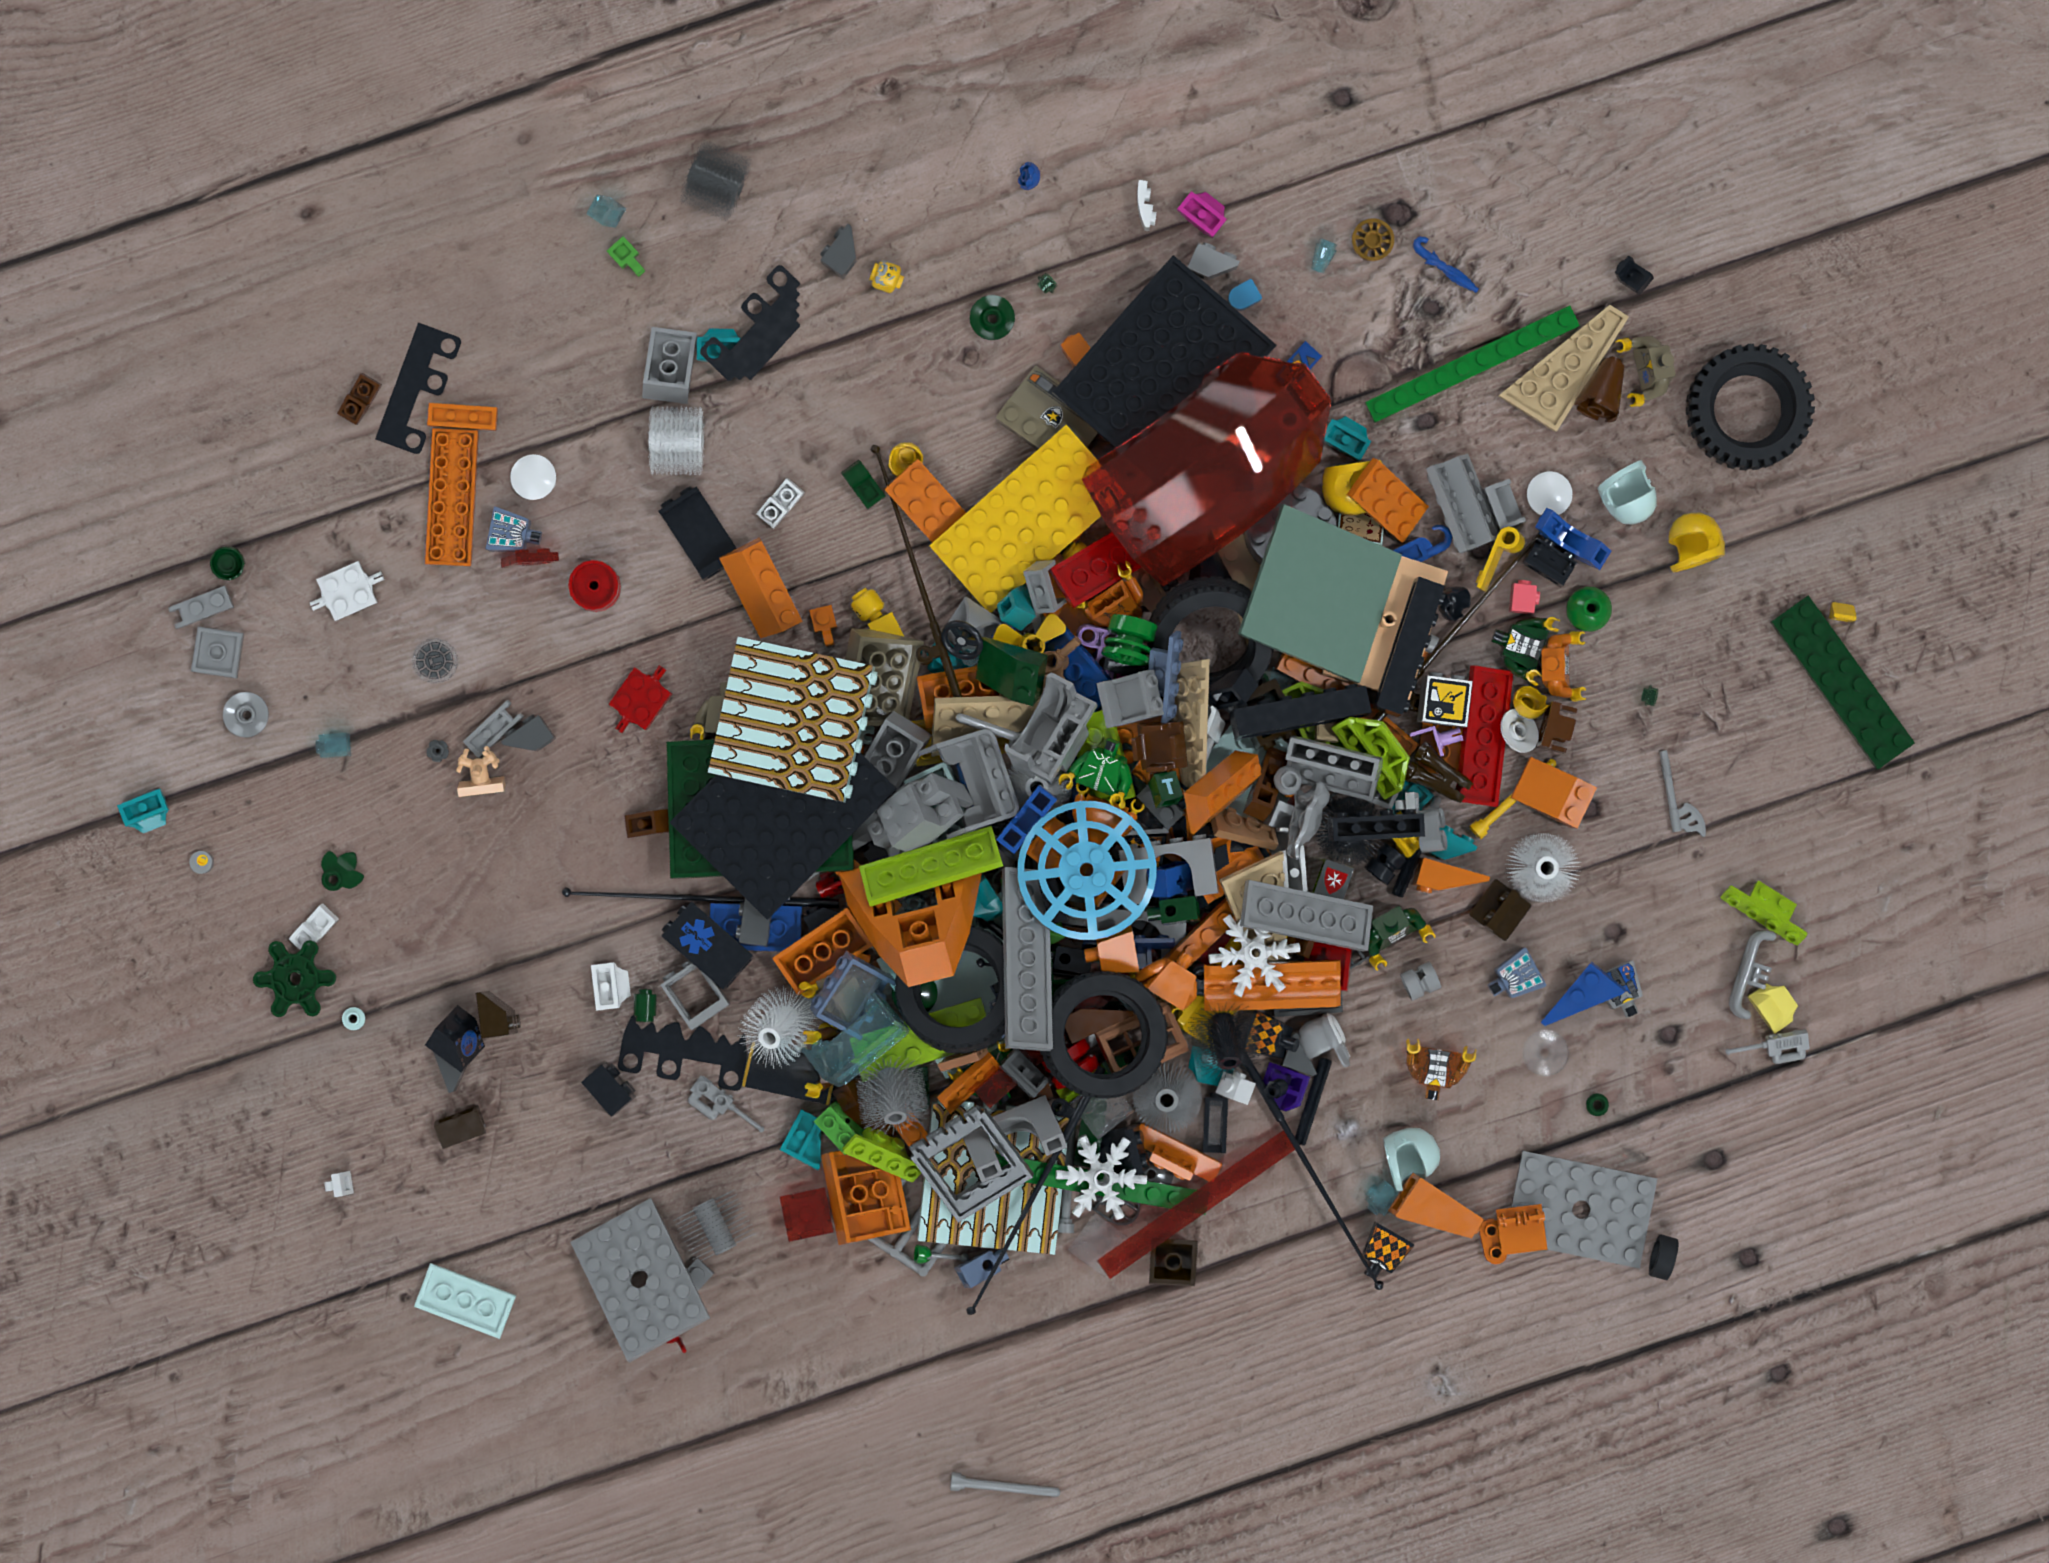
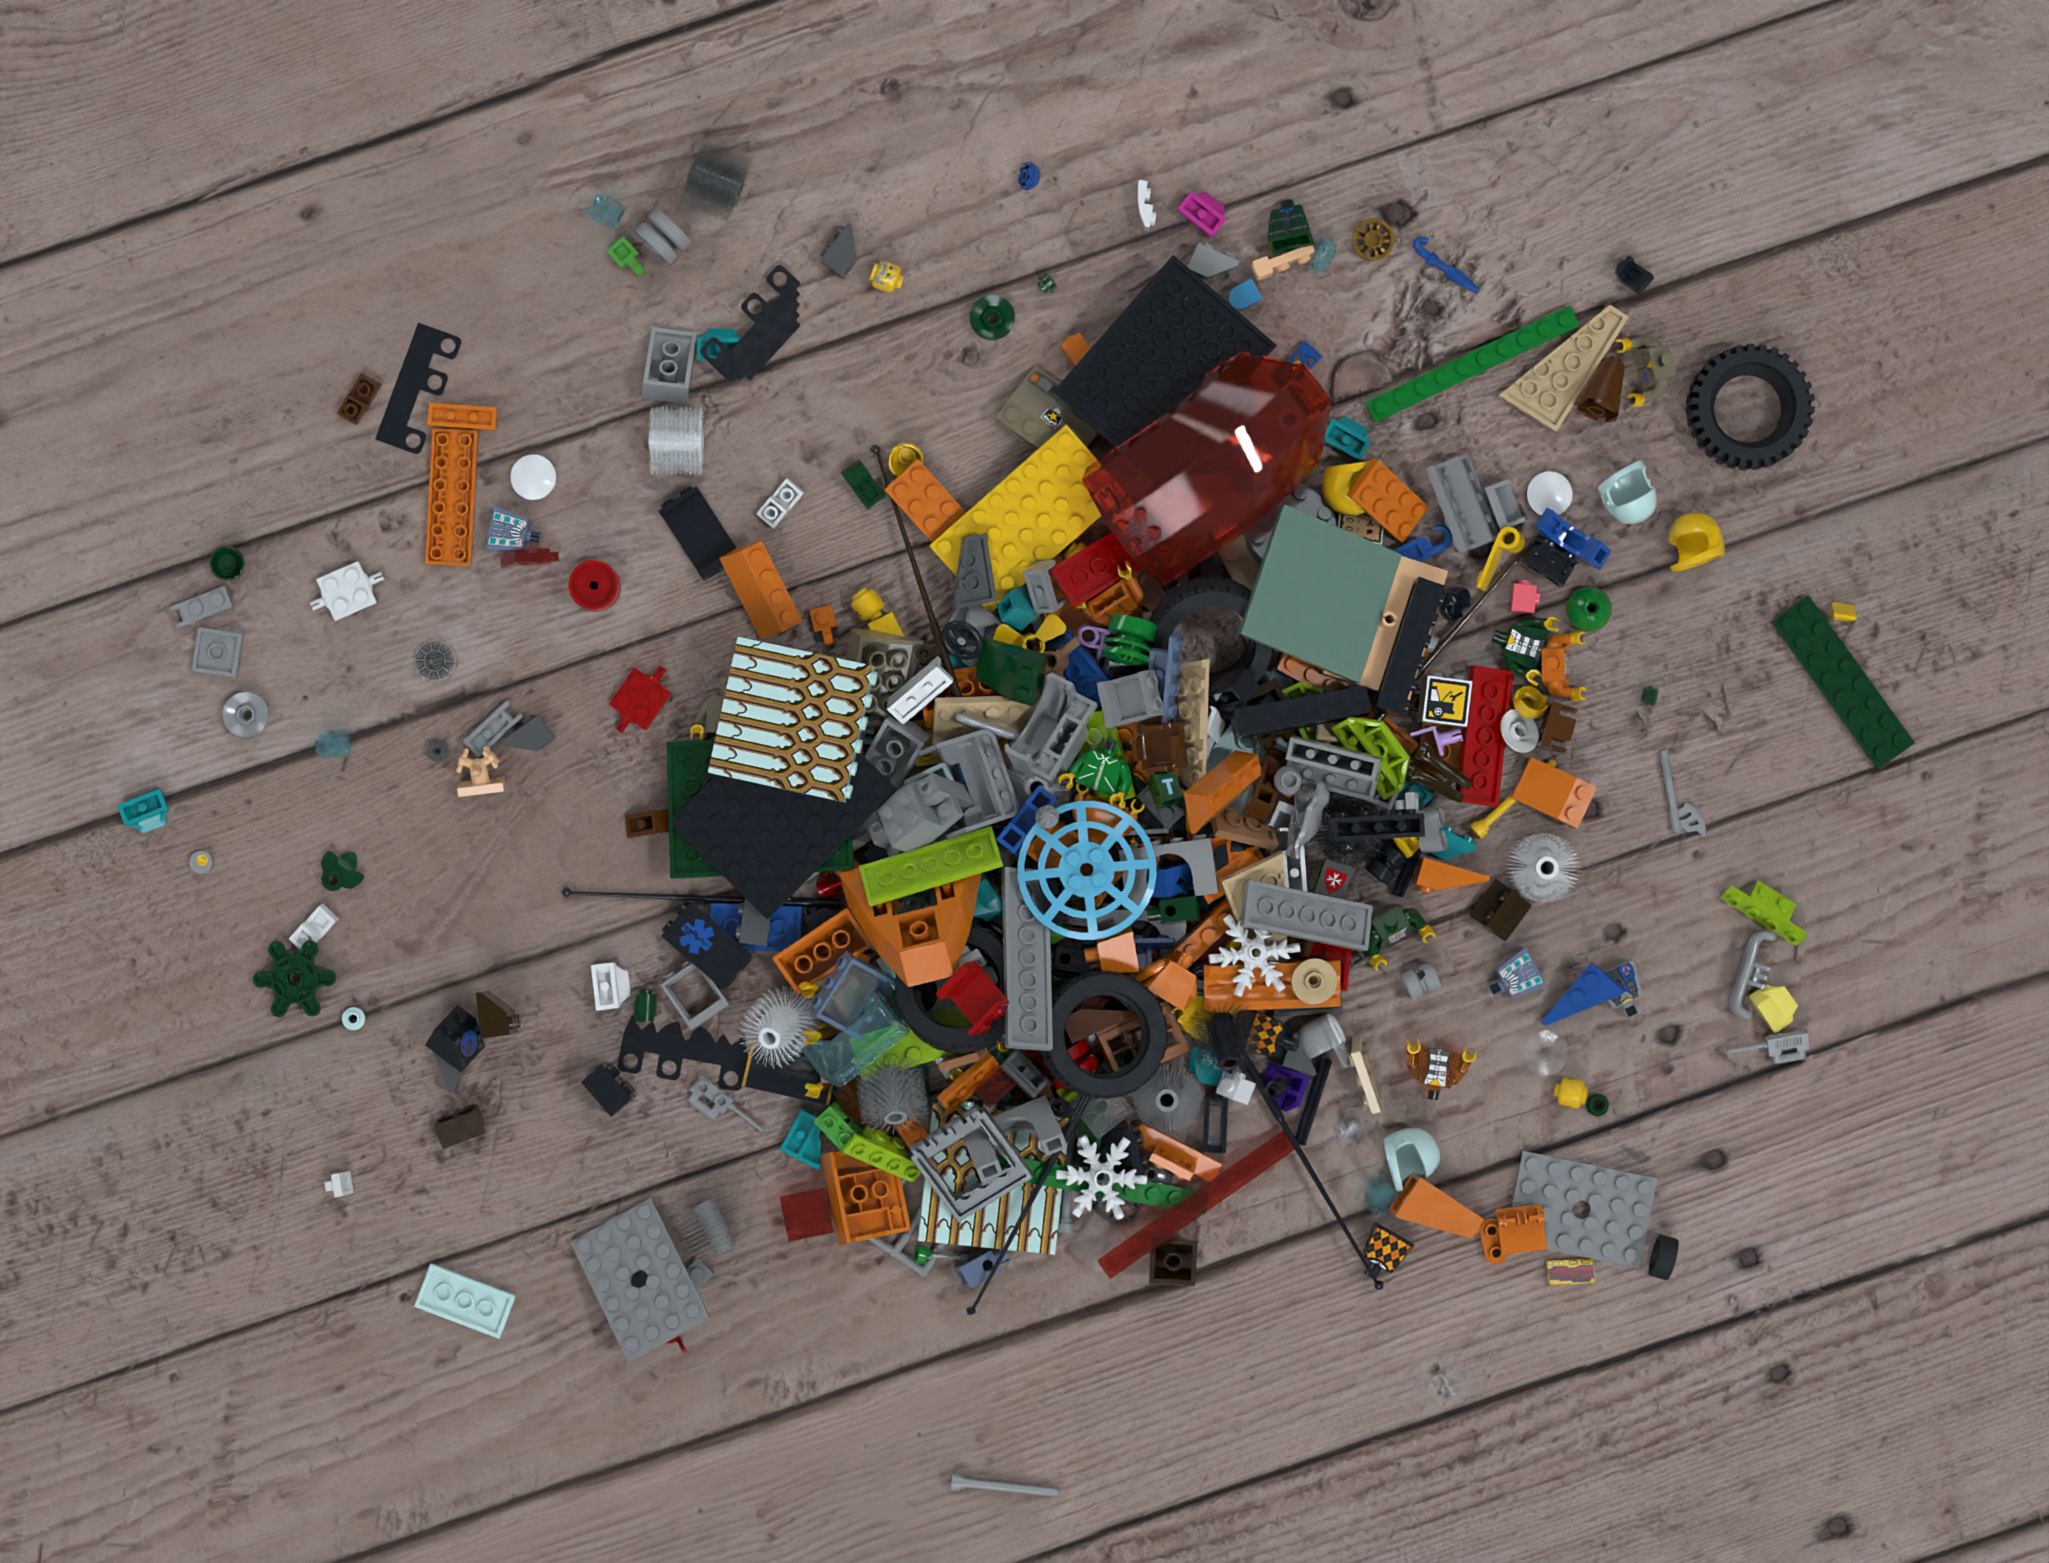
none -> light grey wheel [634,207,692,265]
none -> white panel [887,656,953,724]
none -> red panel [935,960,1010,1036]
none -> dark grey wing [952,533,997,609]
none -> light grey tile [959,945,987,967]
none -> light grey plate [1035,805,1059,829]
none -> light nougat plate [1251,245,1315,281]
none -> dark green torso [1267,199,1315,253]
none -> tan dish [1291,958,1337,1004]
none -> tan wing [1348,1034,1381,1114]
none -> slope [1546,1258,1595,1285]
none -> yellow head [1554,1077,1589,1109]

